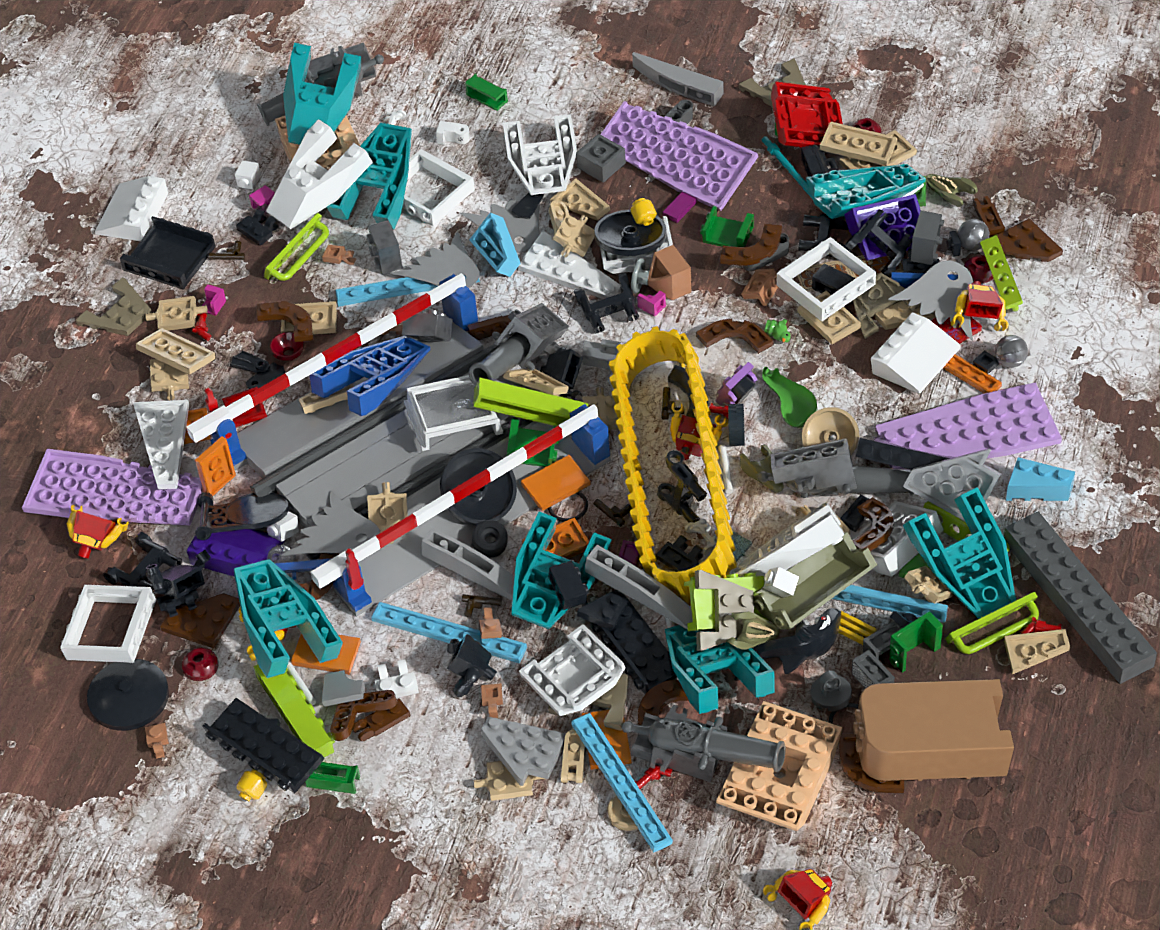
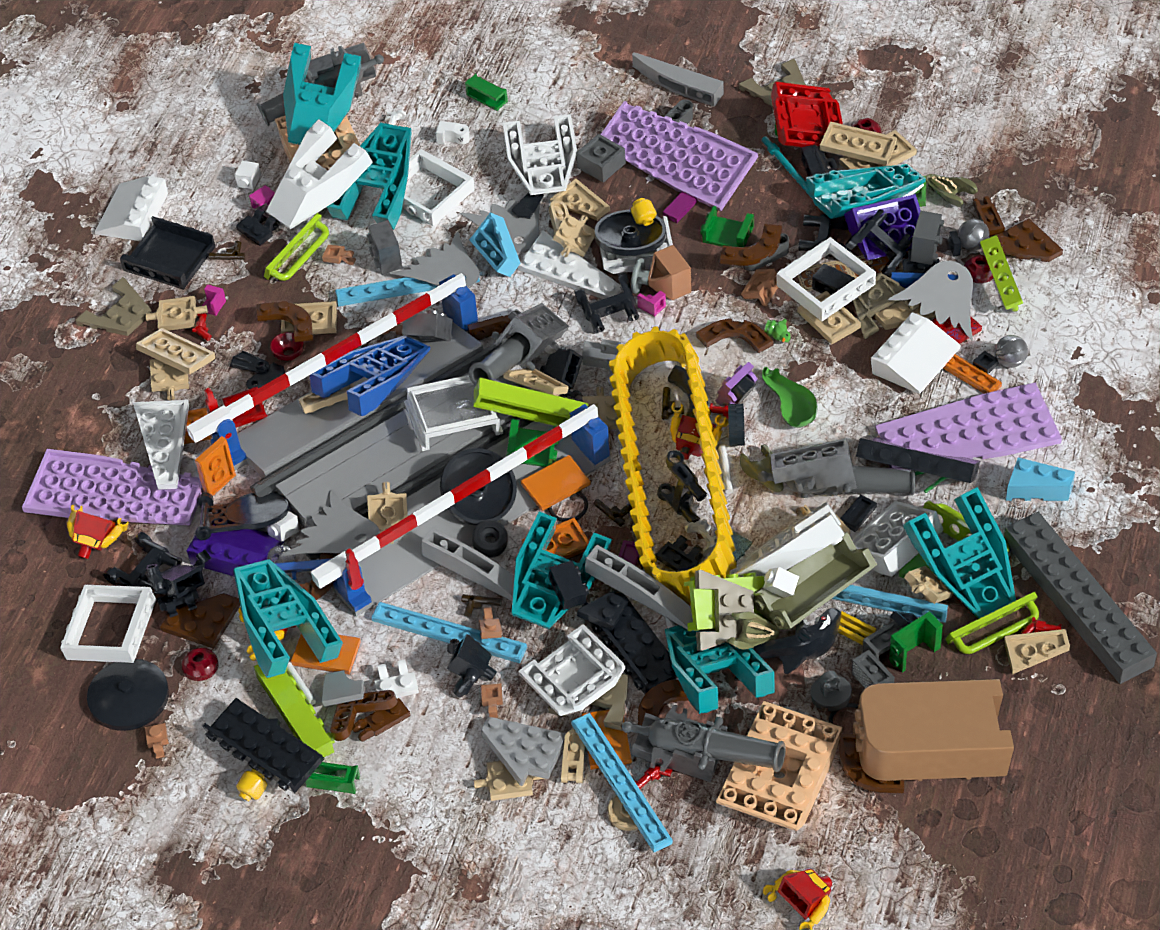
tan dish [802,407,860,455] -> none
reddish brown plate [852,497,894,552] -> none
light grey wing [903,448,1001,521] -> none
red torso [951,281,1008,331] -> none

